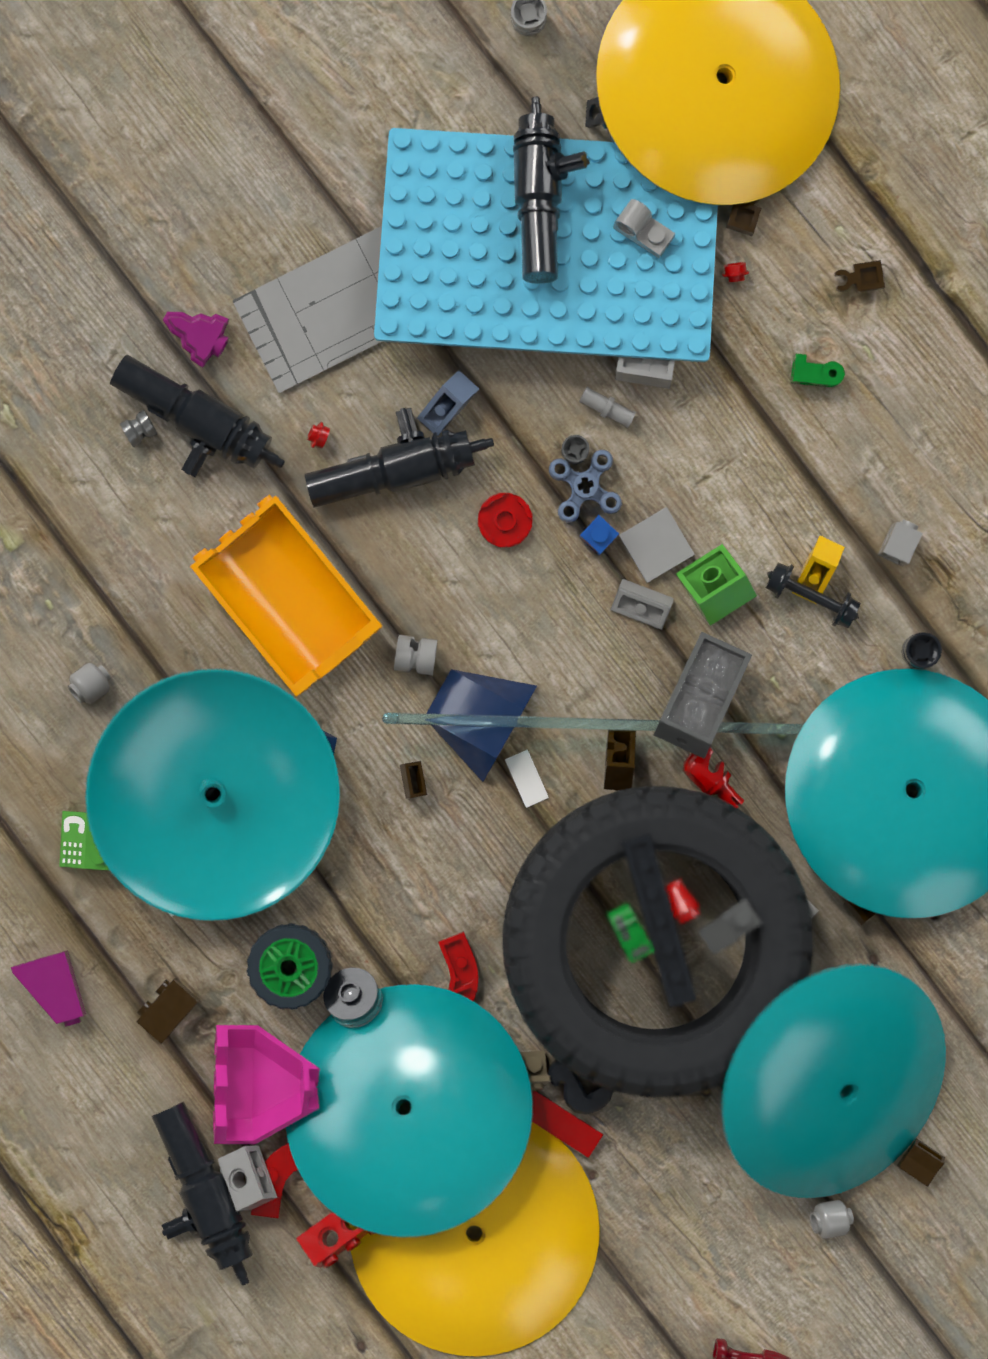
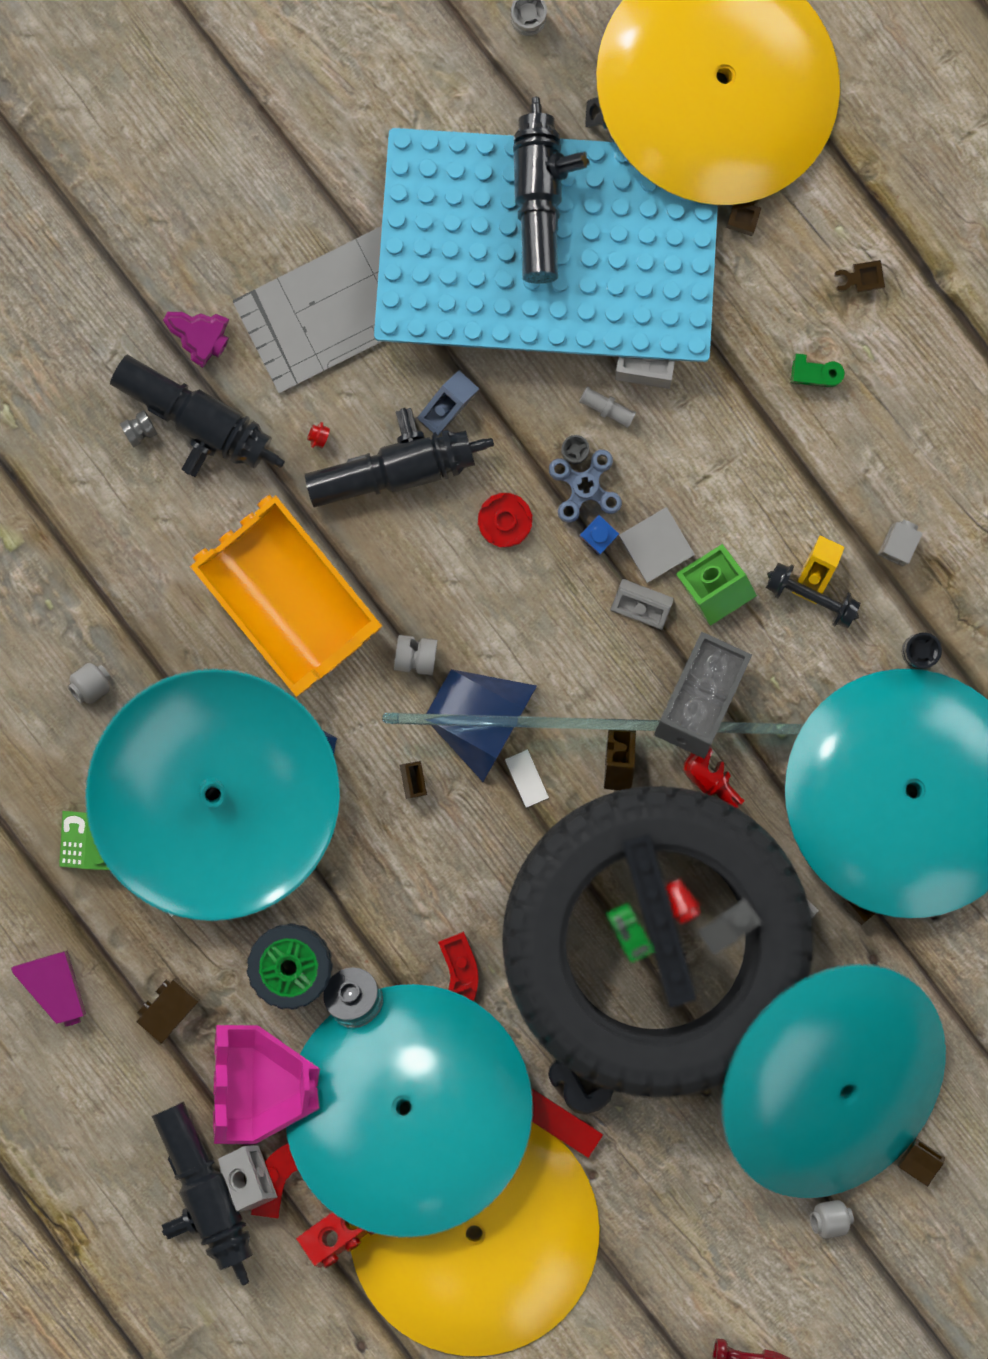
dark tan bracket [520,1051,550,1091] -> none
light grey plate [613,199,675,258] -> none
red plate [722,262,749,282] -> none

